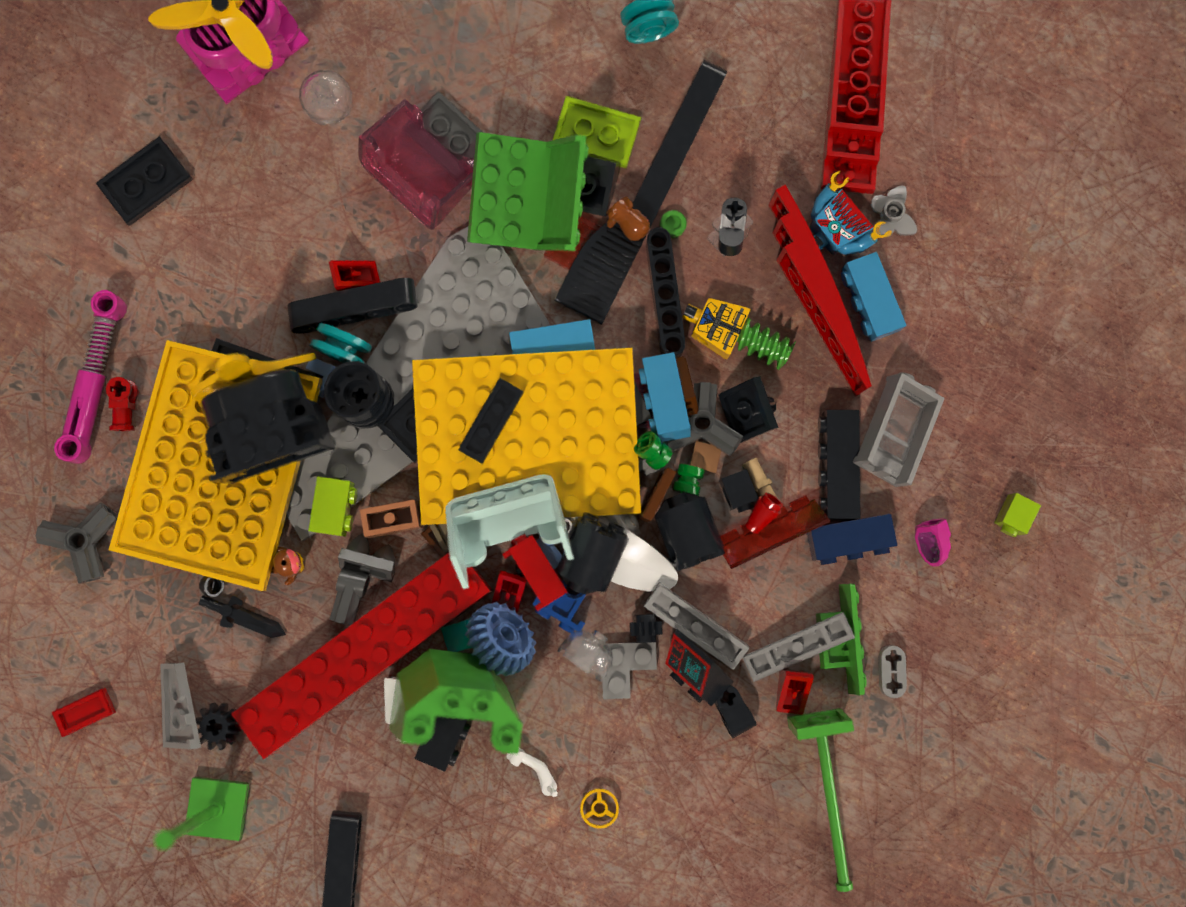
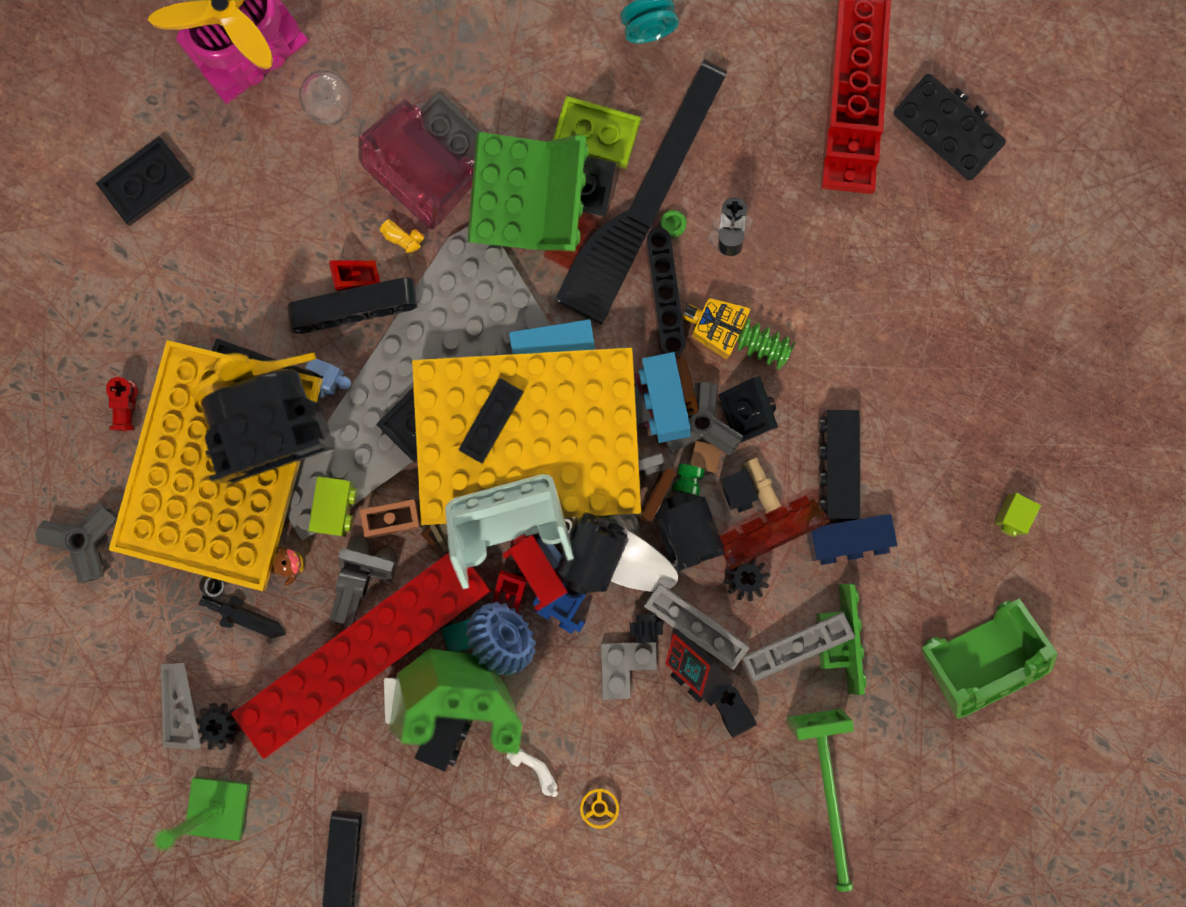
red tile [51,688,116,737] -> none
dark pink piece [54,290,127,464] -> none
teal wheel [309,323,372,364] -> none
black wheel [324,361,394,429] -> none
clear cylinder [557,629,613,682] -> none
dark orange animal [606,196,650,241] -> none
green wheel [634,431,672,470] -> none
red cone [745,492,783,534] -> none
red slope [768,185,872,397] -> none
red slope [776,669,814,715] -> none
torso [809,171,892,255] -> none
dark azure brick [841,252,907,342] -> none
light grey door [853,372,945,487] -> none
light grey animal [871,185,917,236] -> none
light grey beam [878,645,907,698] -> none
dark pink rock [915,518,951,567] -> none
none -> yellow arm [379,219,424,253]
none -> black gear [723,555,770,601]
none -> black bracket [894,74,1006,180]
none -> bright green windscreen [922,598,1058,719]

